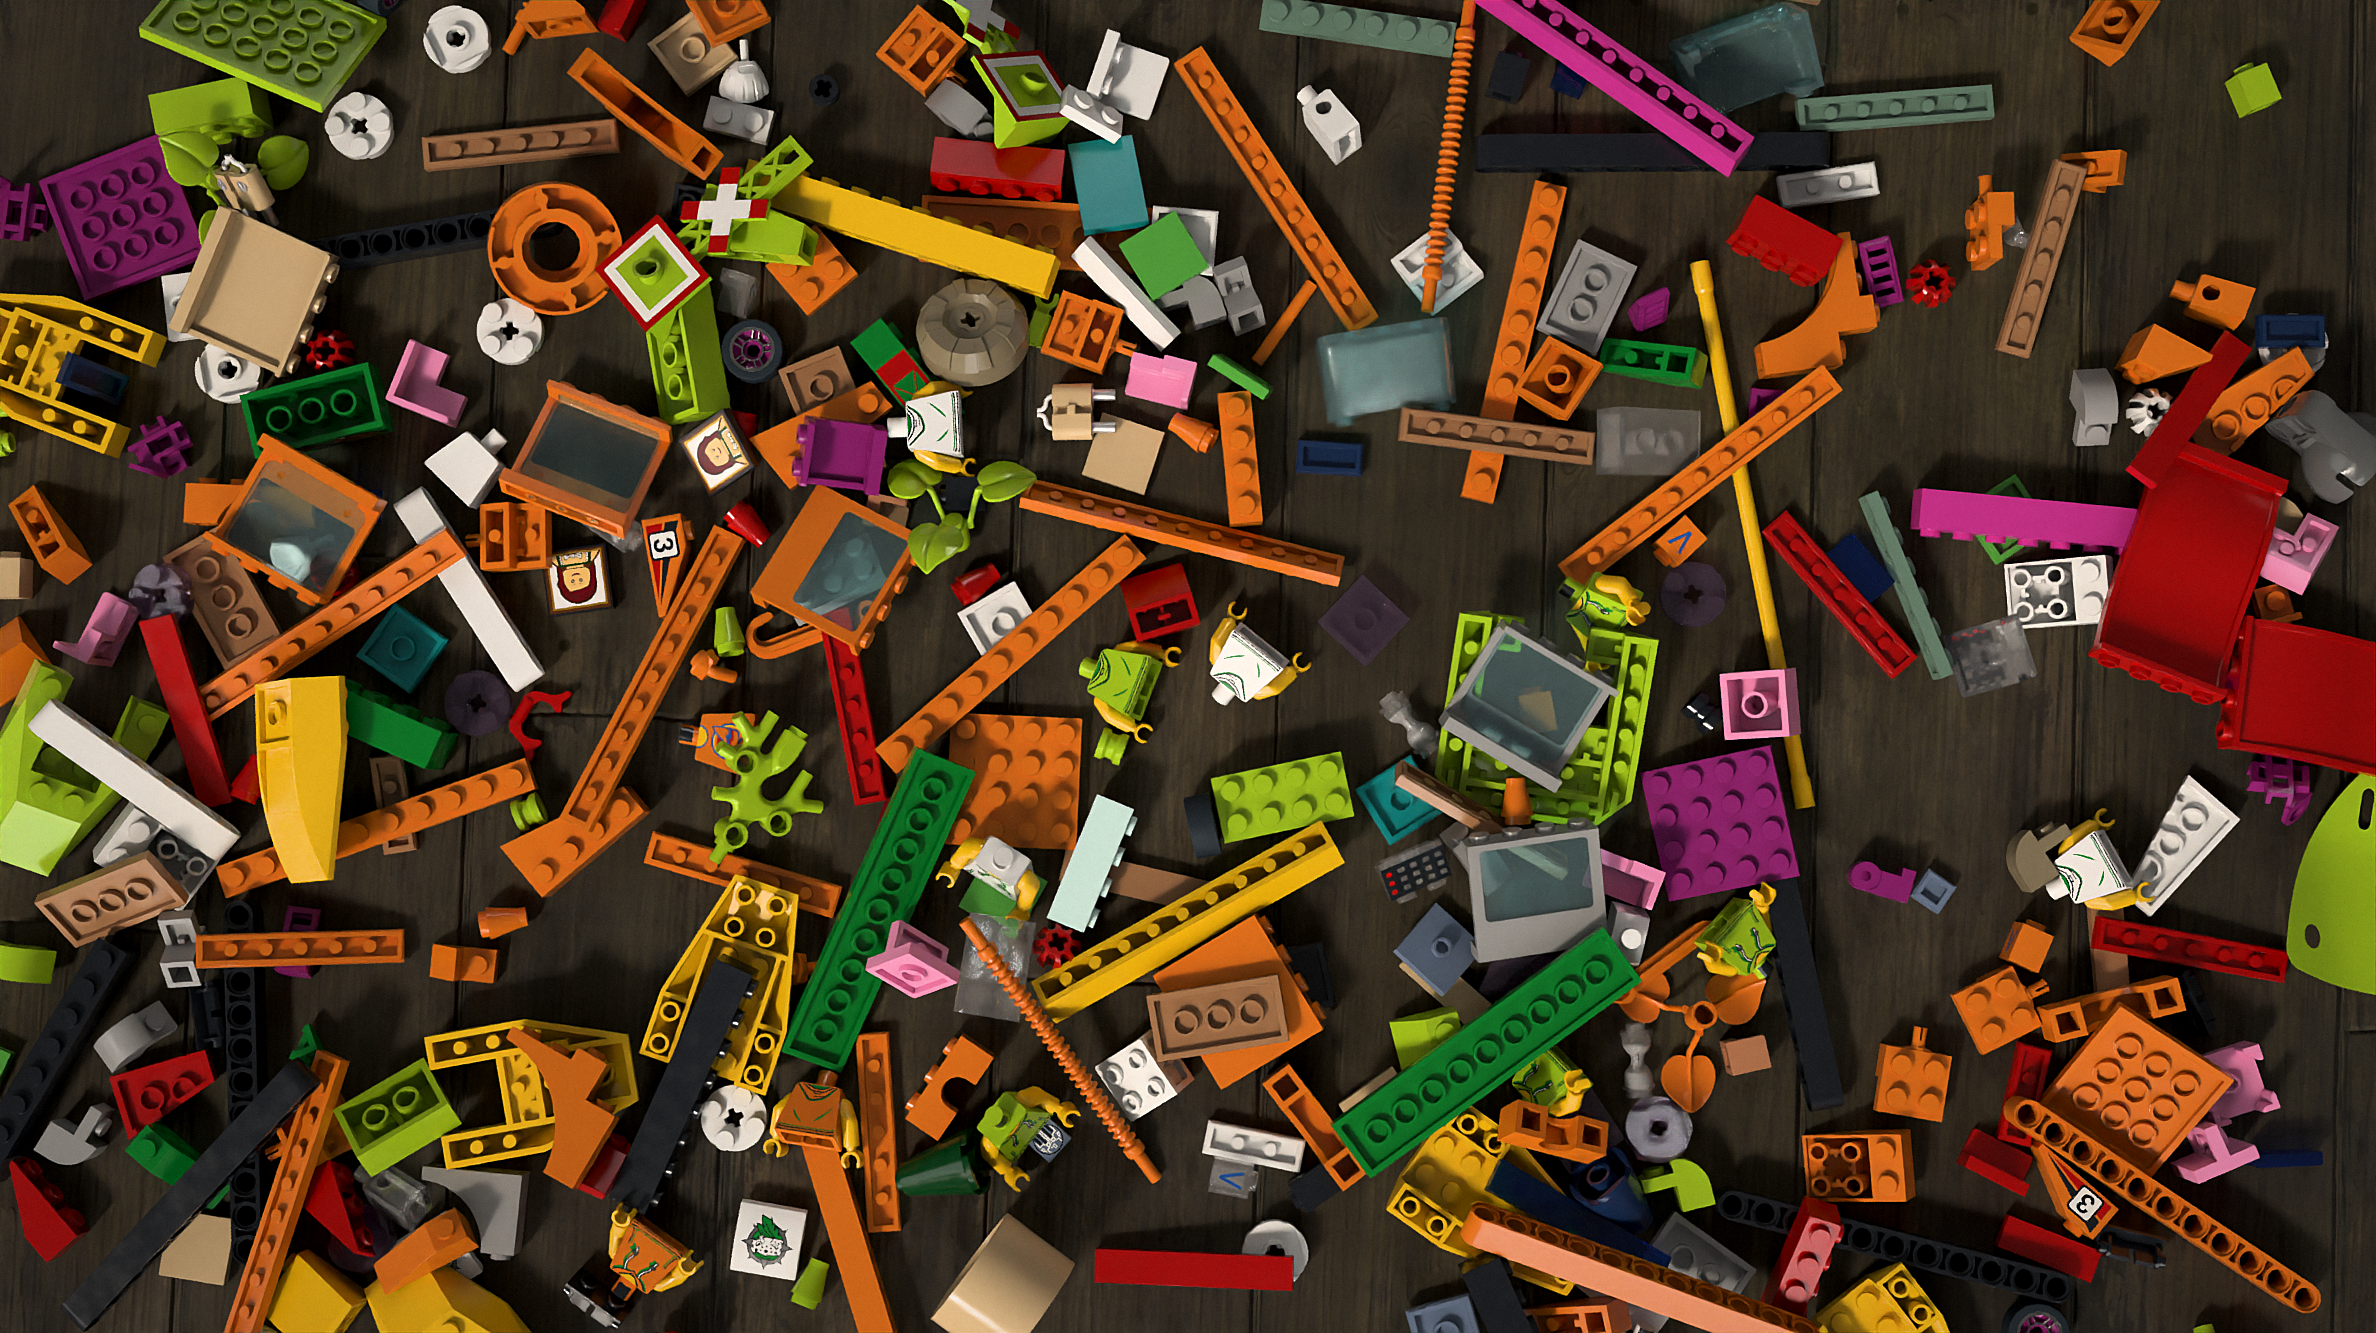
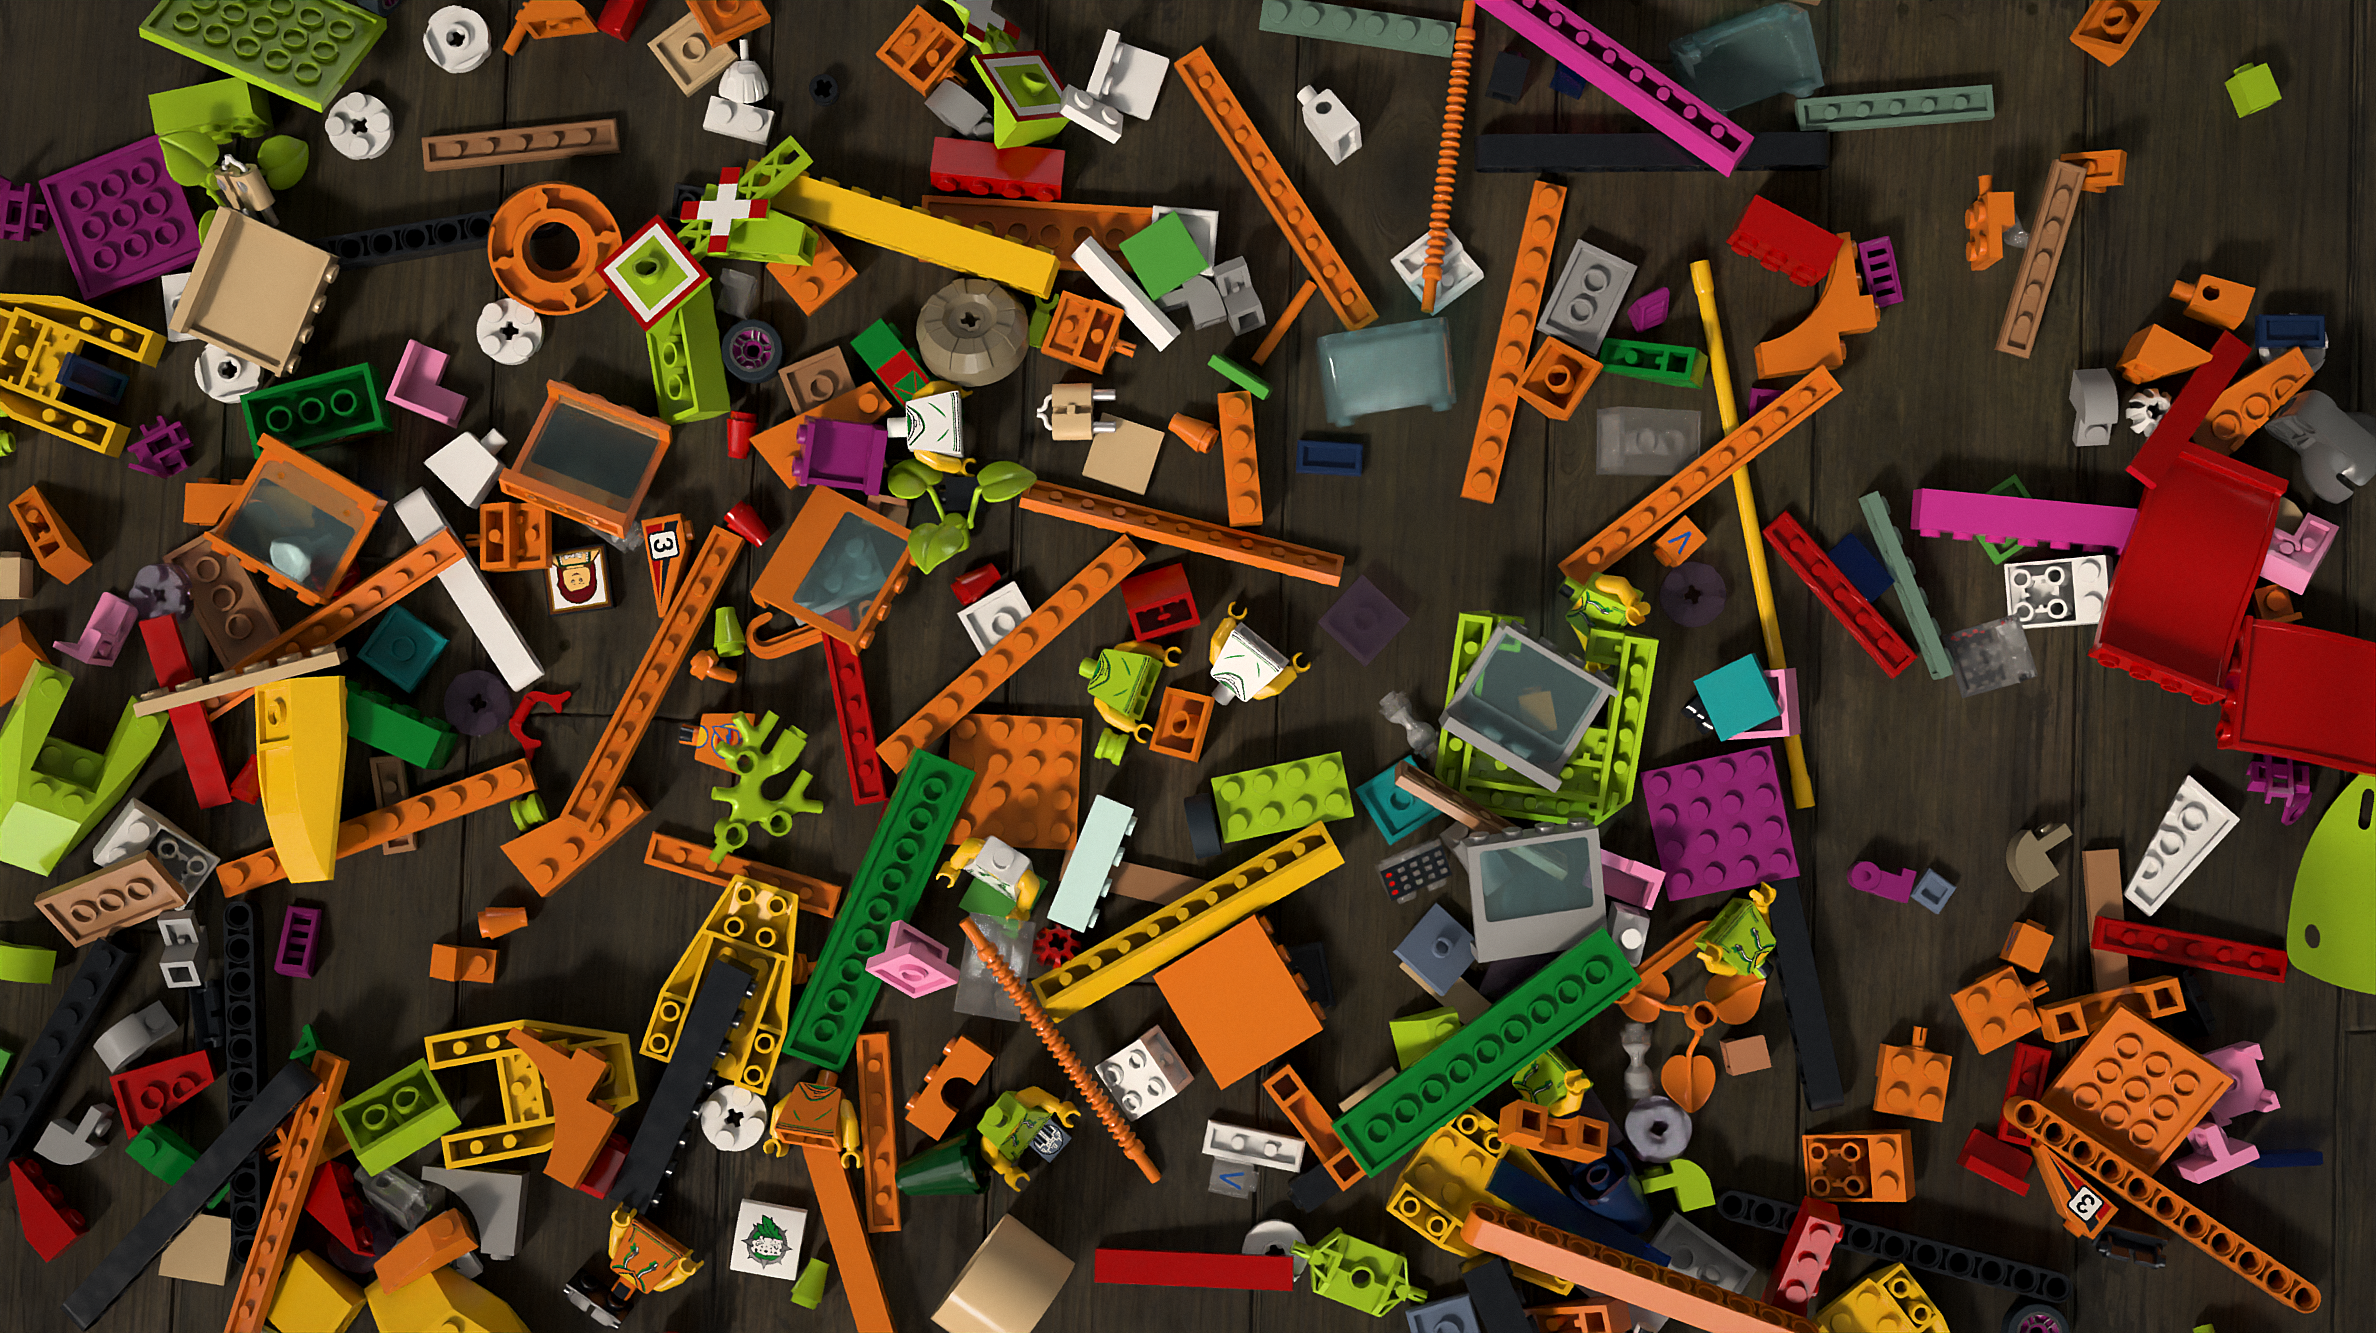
white beam [28,698,241,861] -> none
orange tile [196,929,405,969] -> none
red piece [305,329,356,375] -> none
orange arch [567,47,724,181] -> none
tile [678,408,760,497] -> none
teal tile [1068,135,1149,236] -> none
bright pink panel [1125,352,1197,410] -> none
medium nougat plate [1146,973,1290,1062] -> none
medium nougat tile [1397,407,1596,466] -> none
orange cone [1501,777,1534,825] -> none
white tile [1776,161,1880,209] -> none
red piece [1906,259,1956,308] -> none
red tile [1994,1214,2101,1283] -> none
torso [2045,808,2155,911] -> none
none -> tan plate [133,643,348,717]
none -> orange slope [1149,686,1215,763]
none -> lime plate [1289,1227,1428,1317]
none -> teal tile [1693,653,1783,742]

